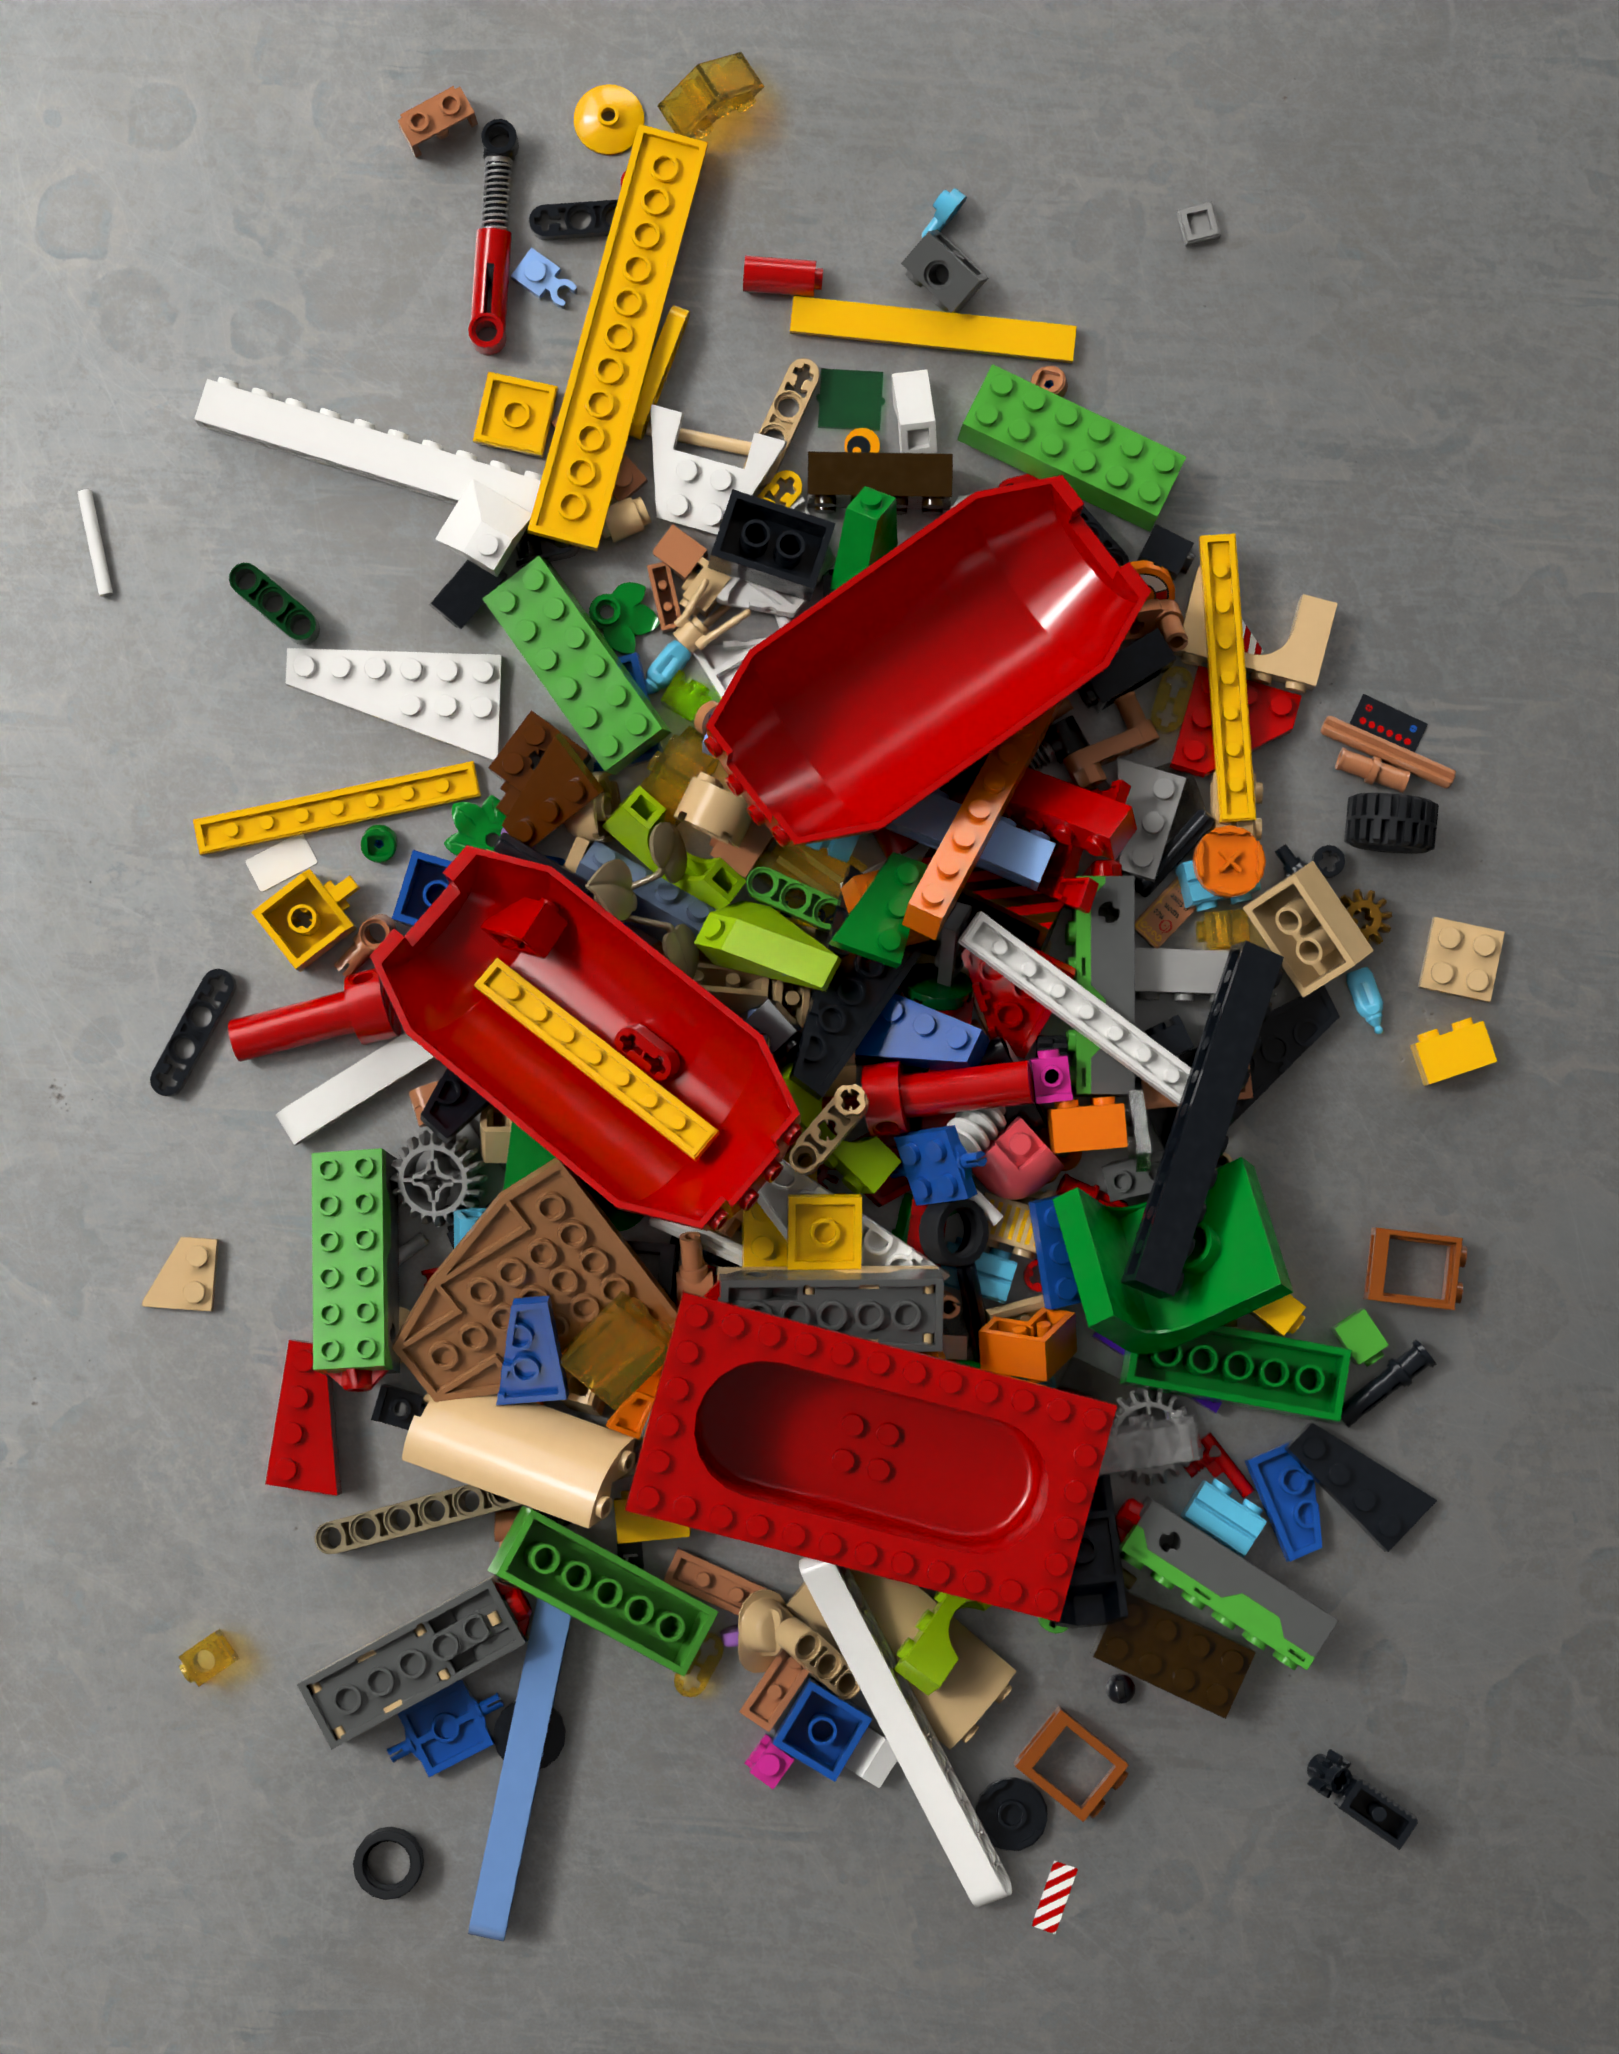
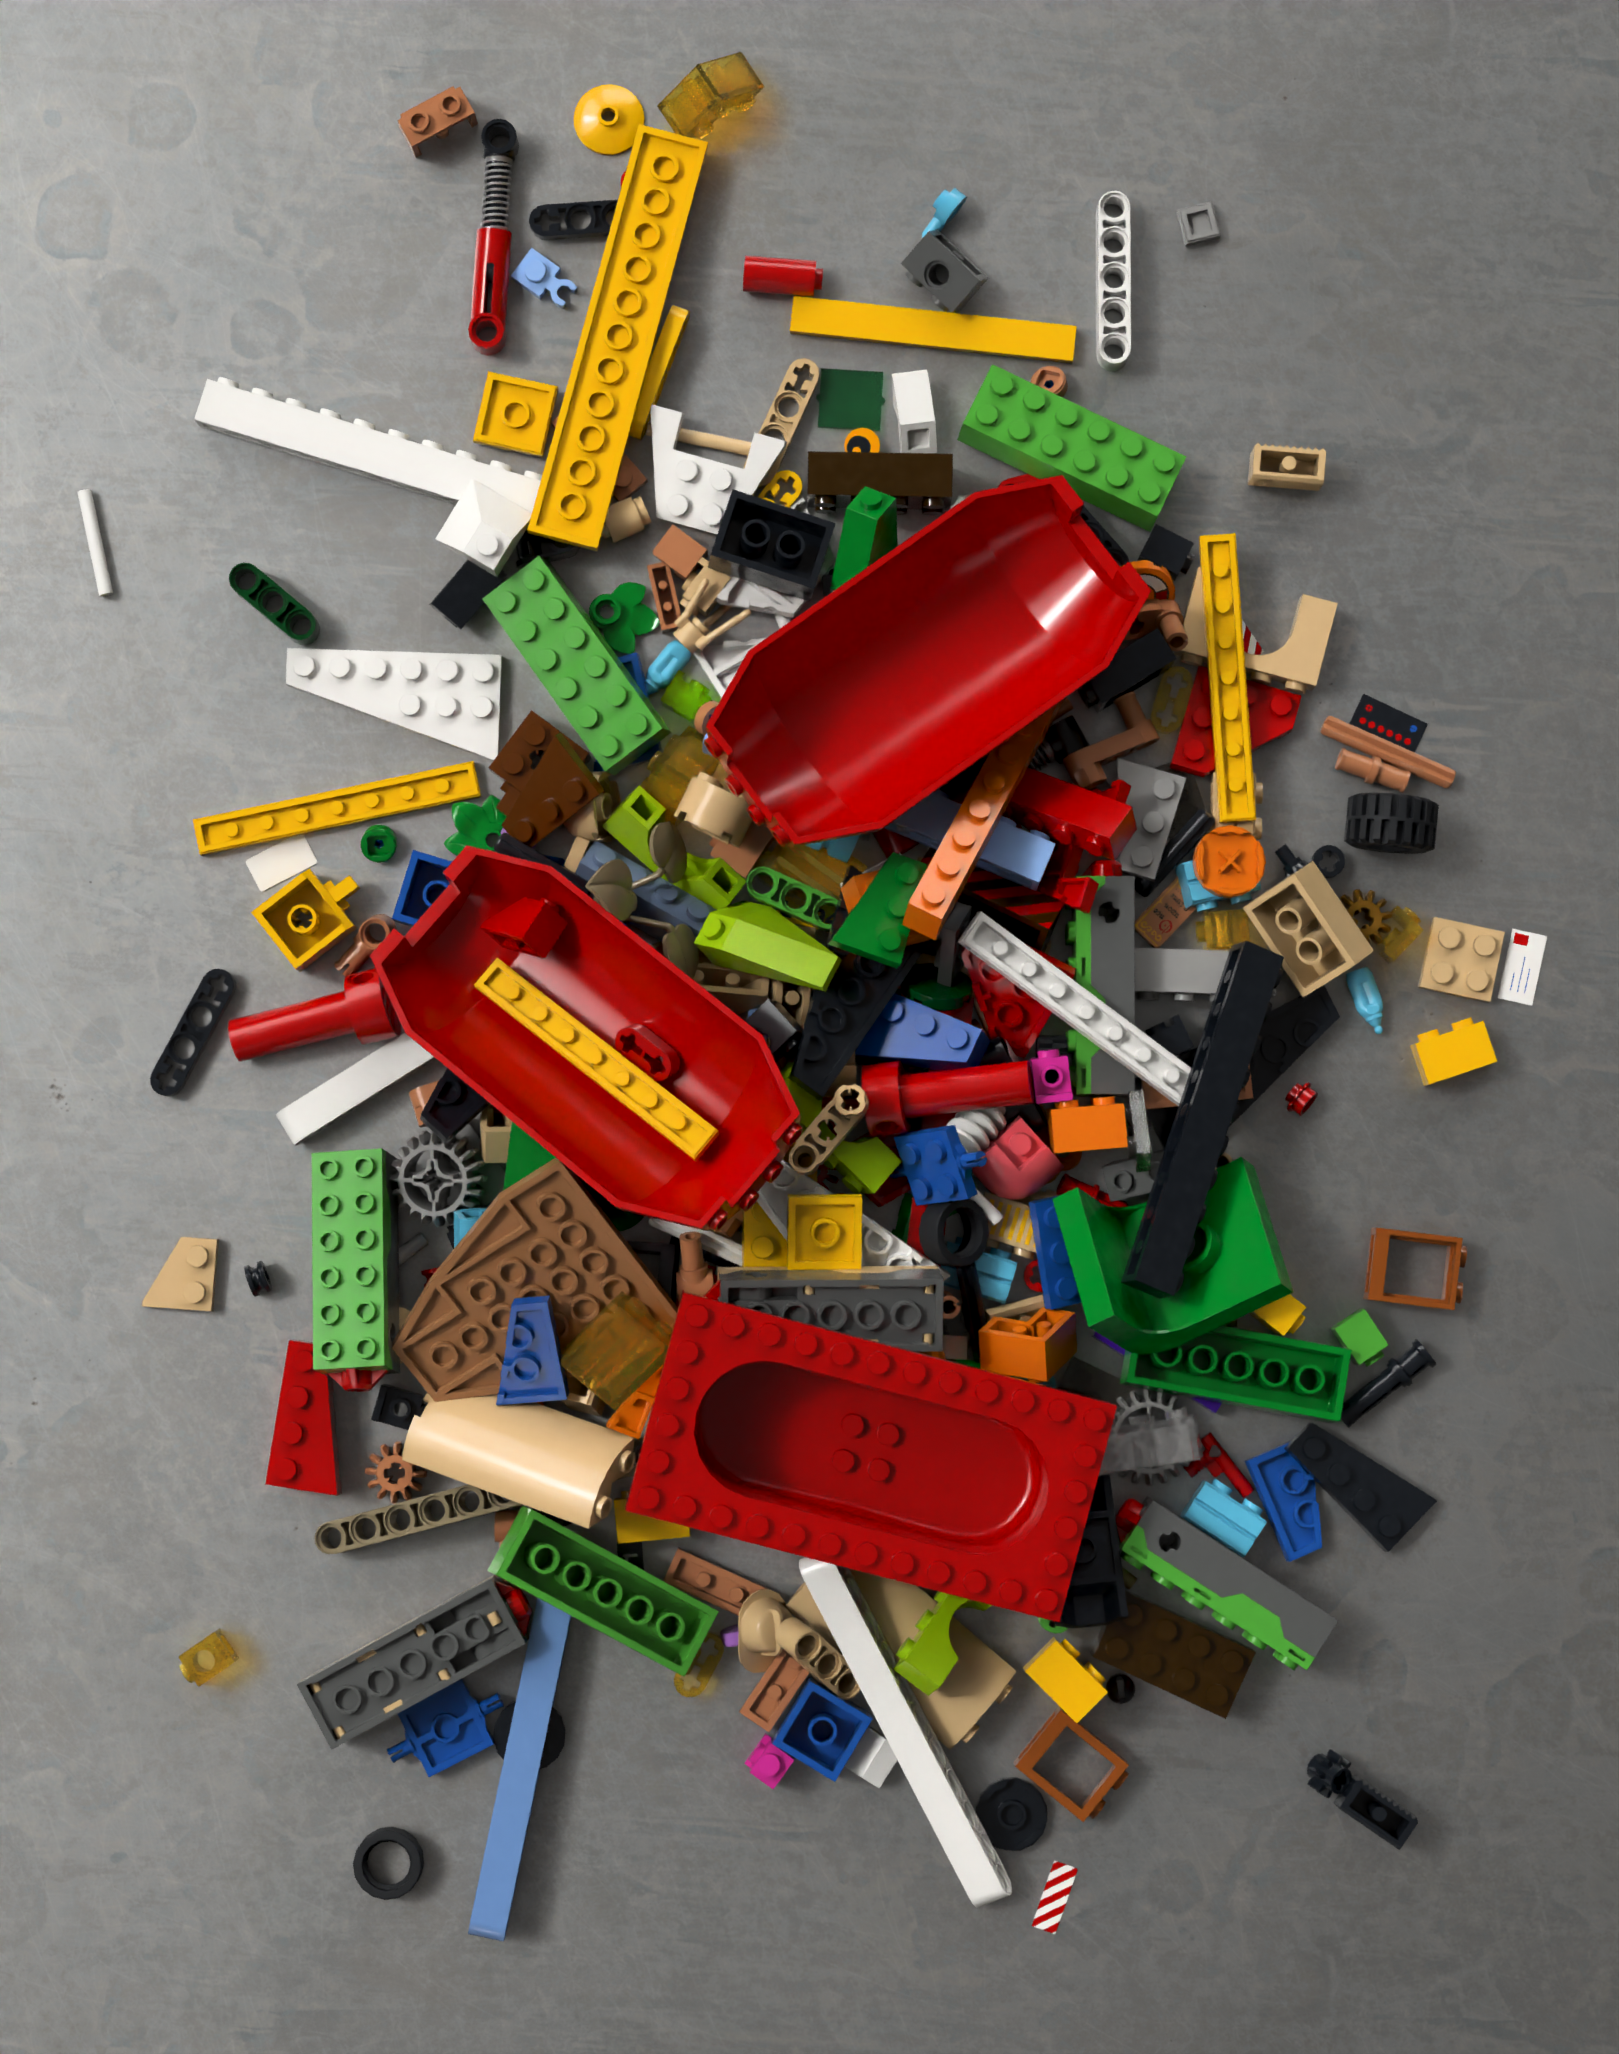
none -> black bush [244,1261,272,1297]
none -> nougat gear [365,1441,427,1504]
none -> yellow brick [1023,1637,1108,1723]
none -> white beam [1096,191,1131,371]
none -> tan brick [1248,443,1326,491]
none -> red plate [1285,1082,1318,1116]
none -> clear yellow bracket [1379,906,1423,964]
none -> white sticker [1497,928,1547,1006]

